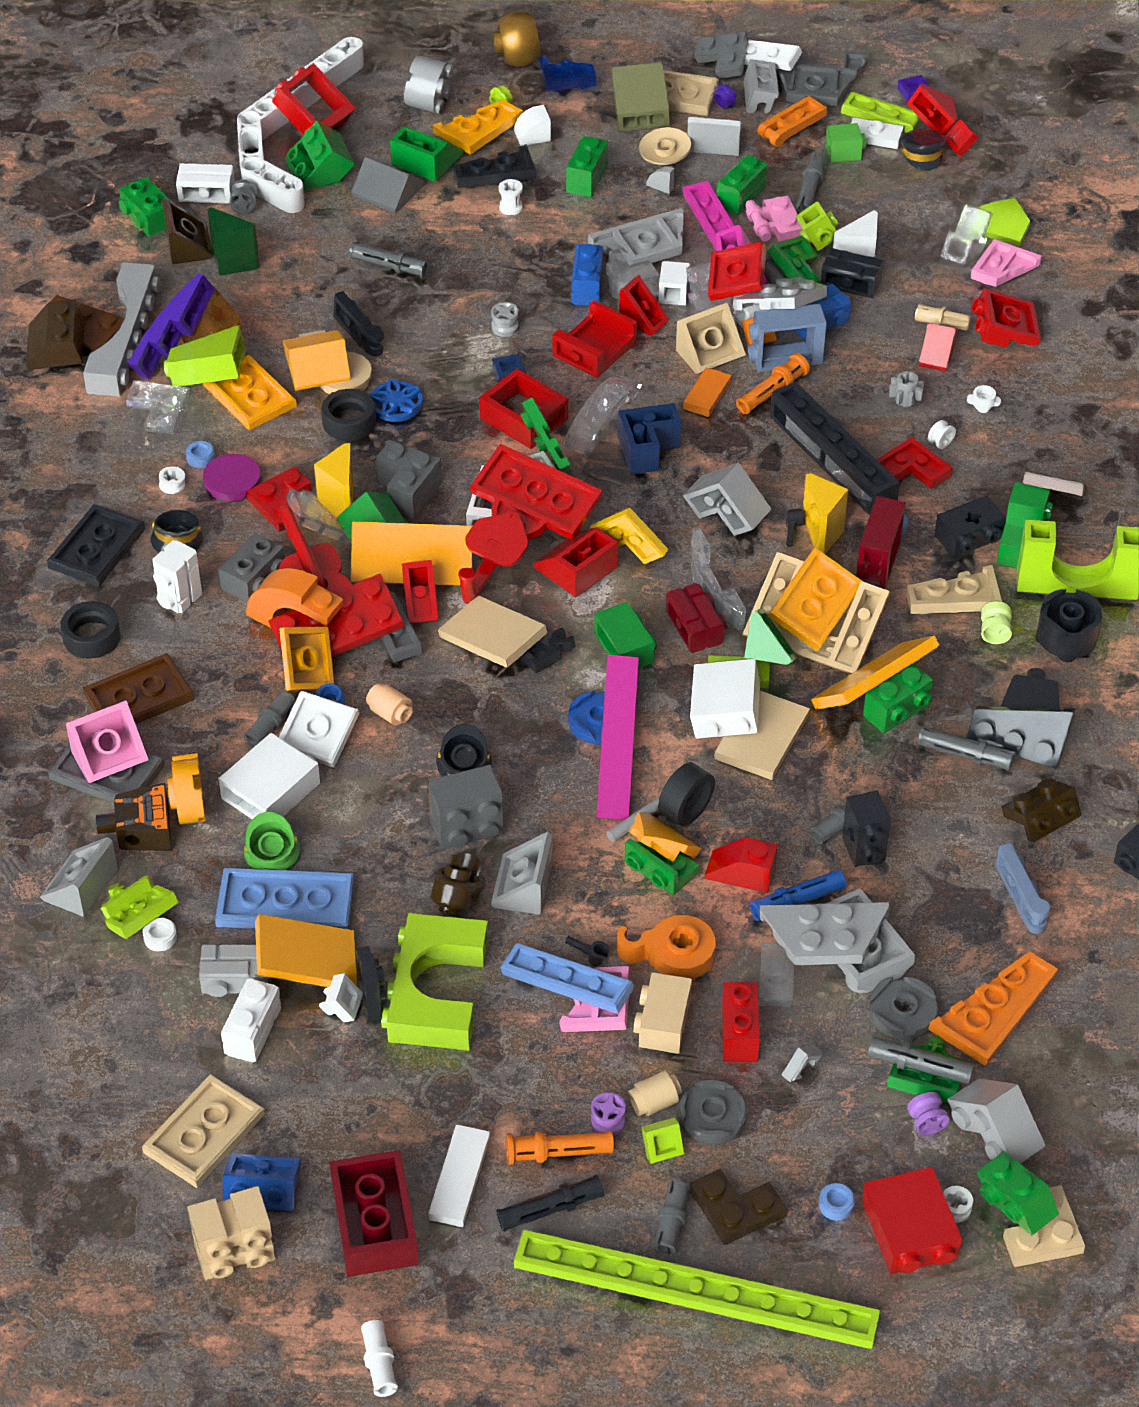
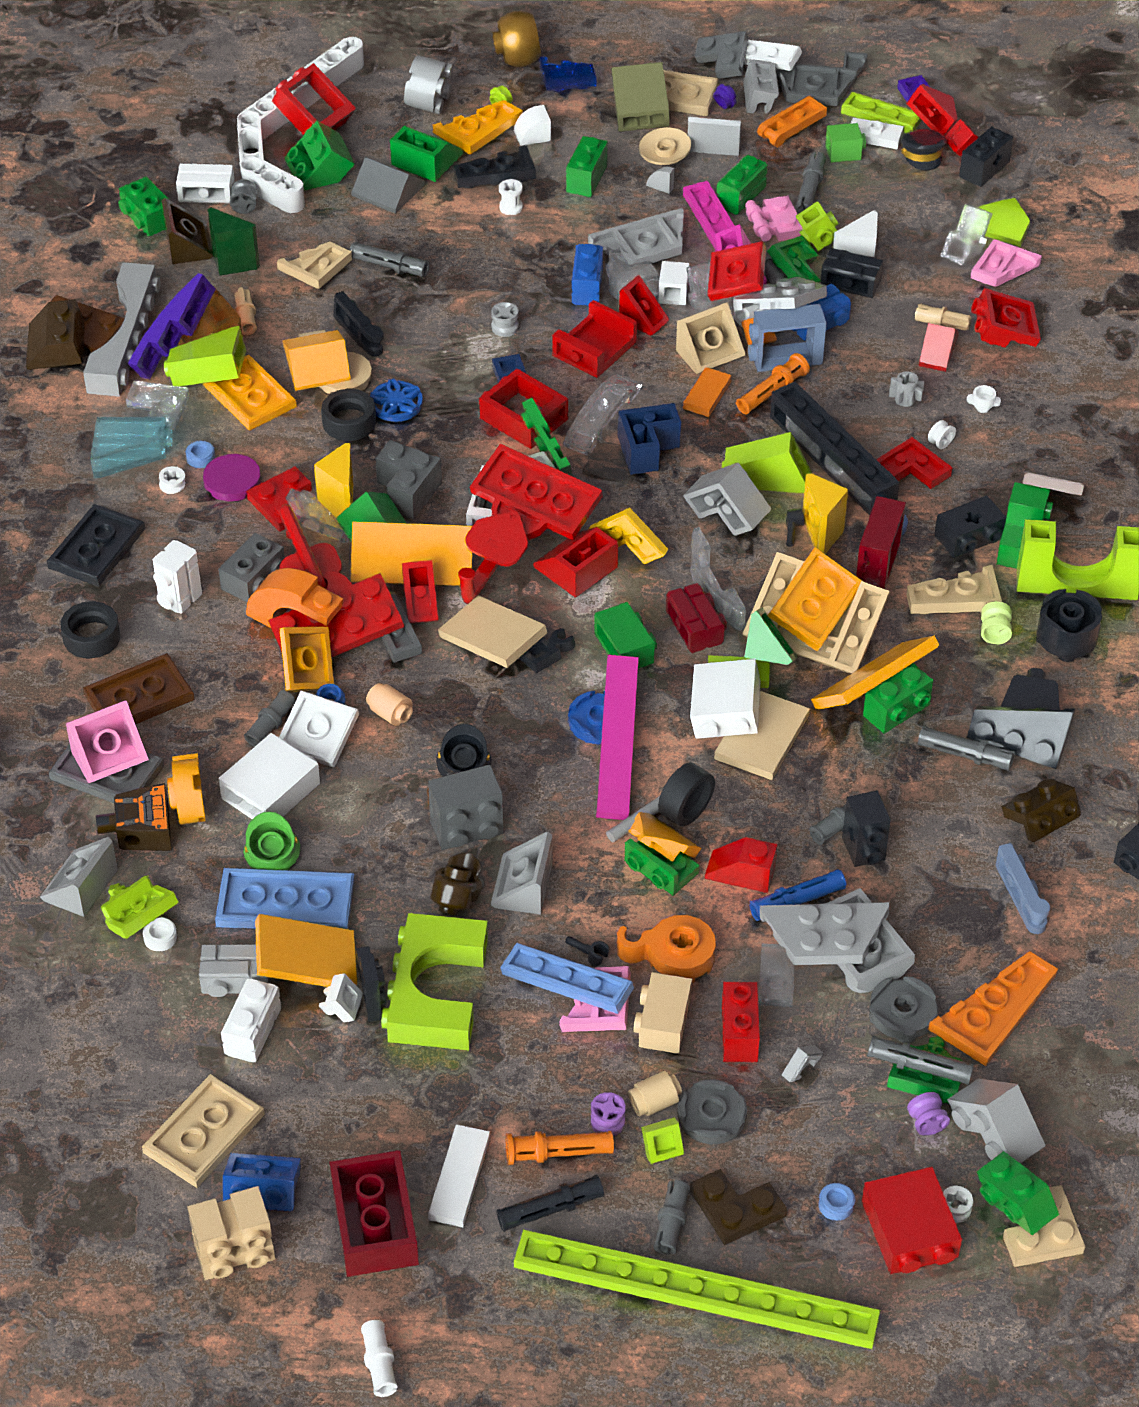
black piece [150,510,203,553] -> none
none -> clear light blue slope [90,417,173,478]
none -> tan axle [234,287,257,335]
none -> tan wing [277,242,352,289]
none -> lime slope [722,432,812,494]
none -> black brick [959,126,1013,187]

